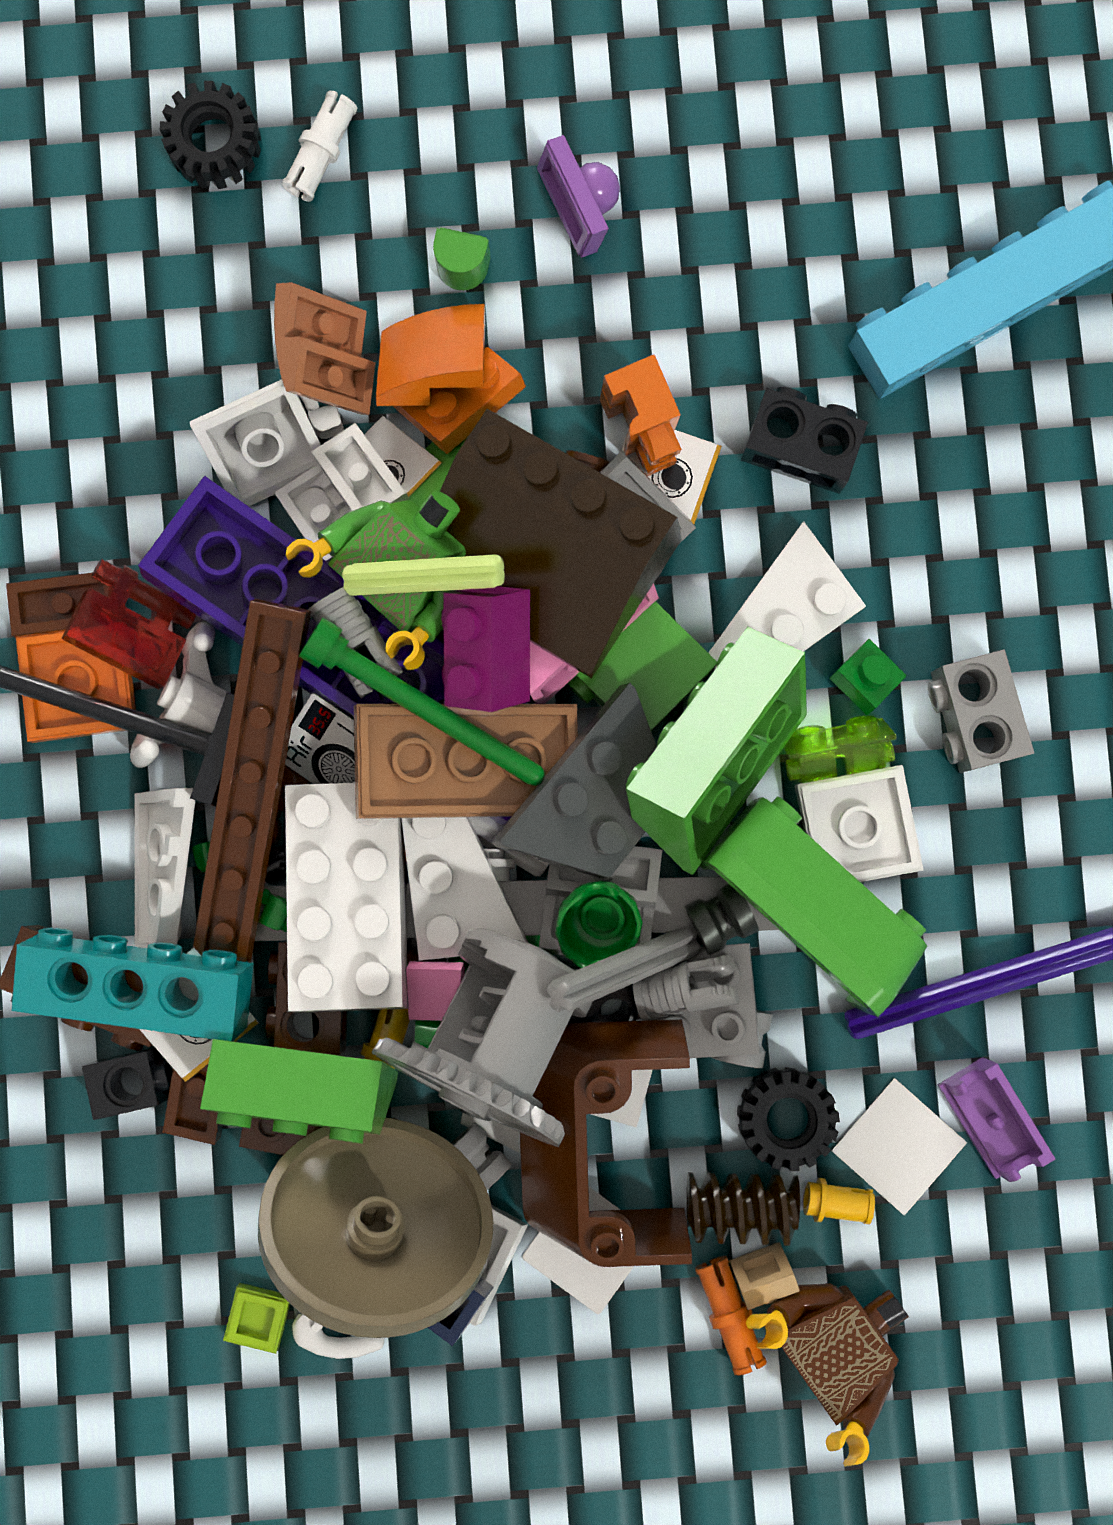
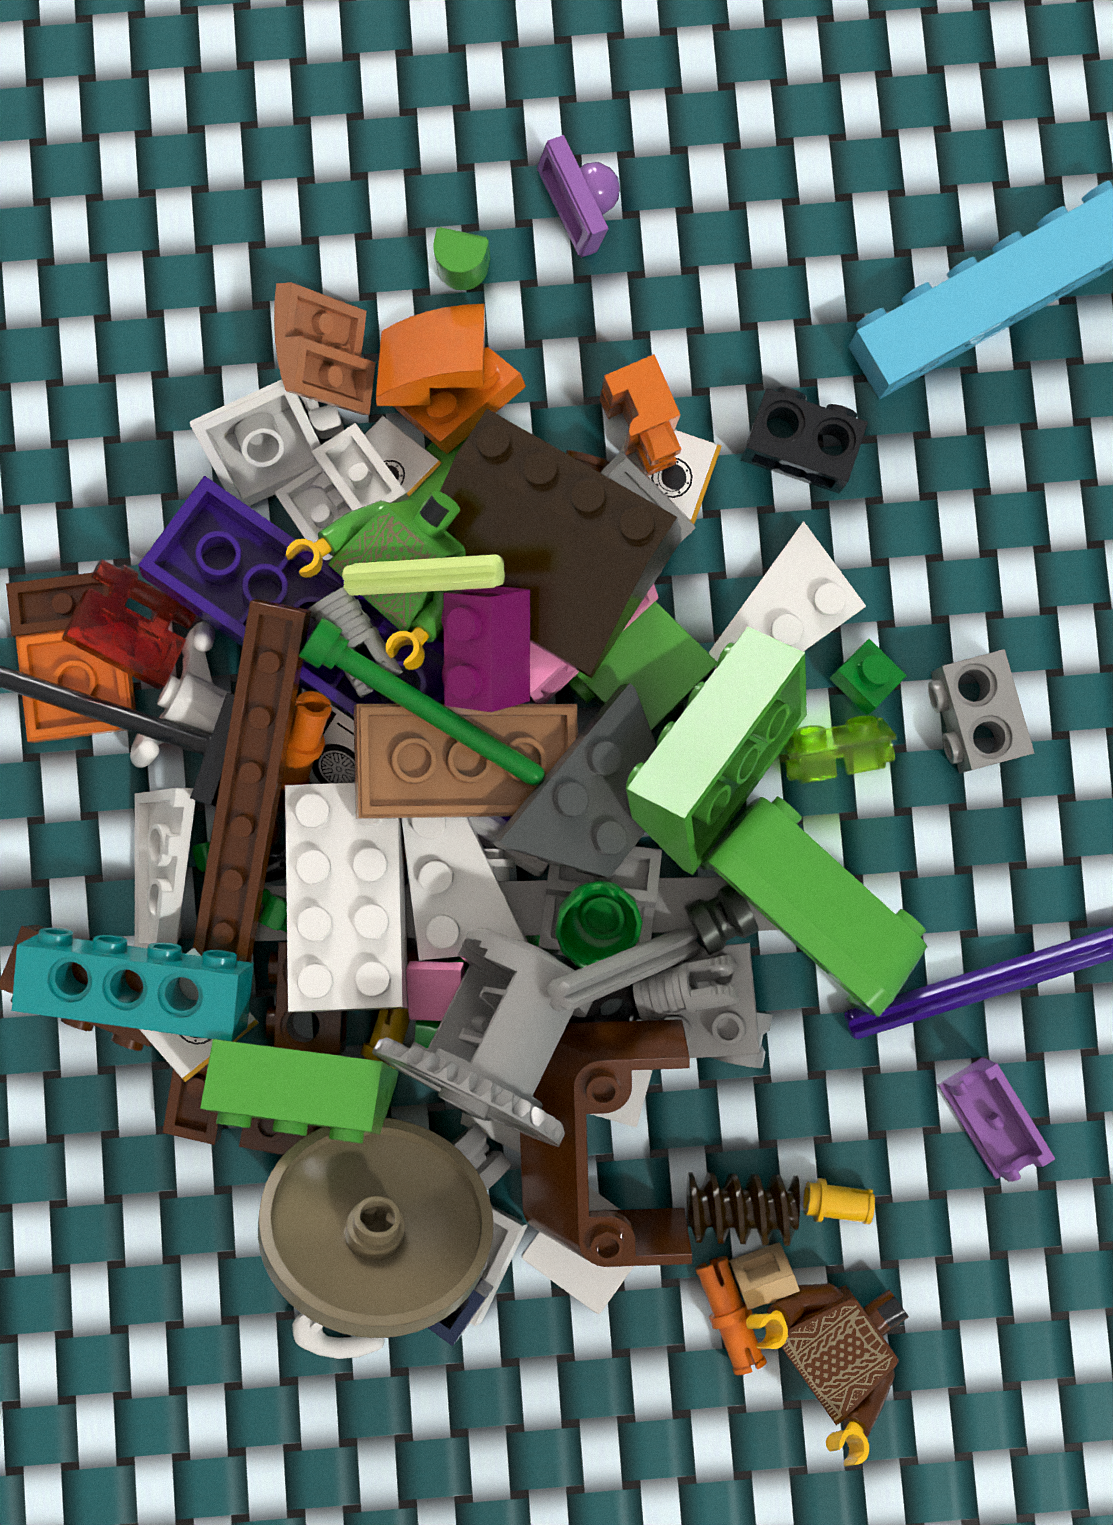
black brick [82,1047,173,1120] -> none
black tyre [160,81,261,189] -> none
lime tile [223,1283,290,1354] -> none
white pin [282,91,357,202] -> none
black tyre [737,1067,840,1171] -> none
white plate [795,765,924,882] -> none
white sticker [831,1078,967,1216] -> none
none -> orange pin [281,691,332,790]

